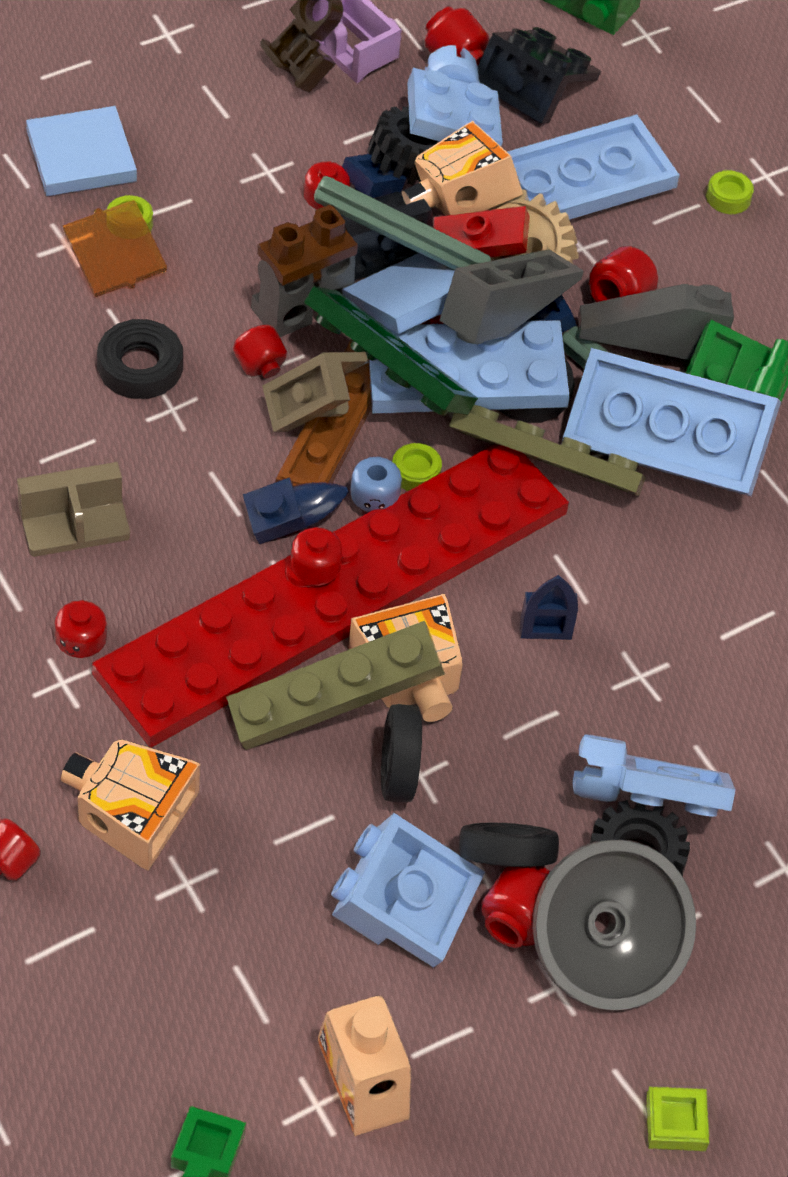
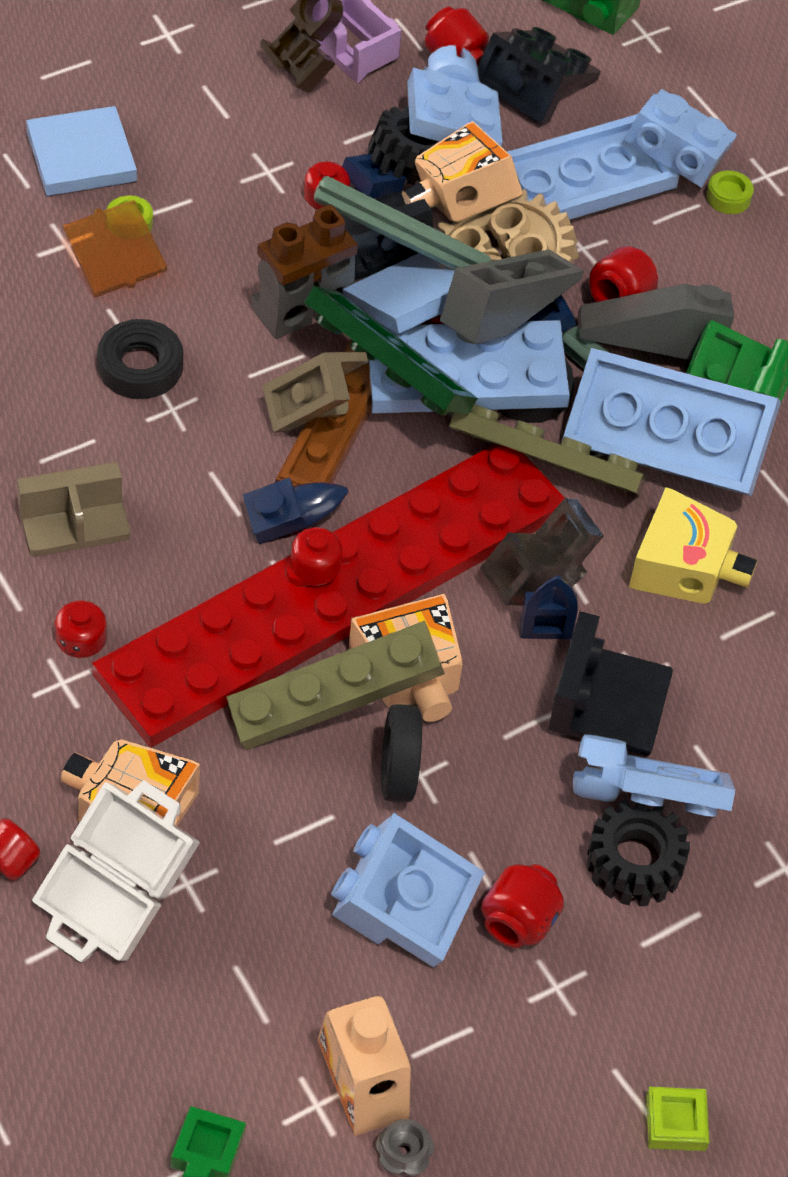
red piece [233,325,288,378] -> none
medium blue piece [350,457,402,512] -> none
lime tile [392,443,442,491] -> none
red plate [433,206,530,257] -> none
black tyre [459,822,559,867] -> none
dark grey dish [533,840,696,1010] -> none
none -> white piece [32,780,199,962]
none -> flat silver plate [376,1119,434,1176]
none -> clear smoke brick [480,498,604,606]
none -> black bracket [548,611,673,756]
none -> light blue plate [624,89,737,188]
none -> light yellow torso [629,487,758,604]

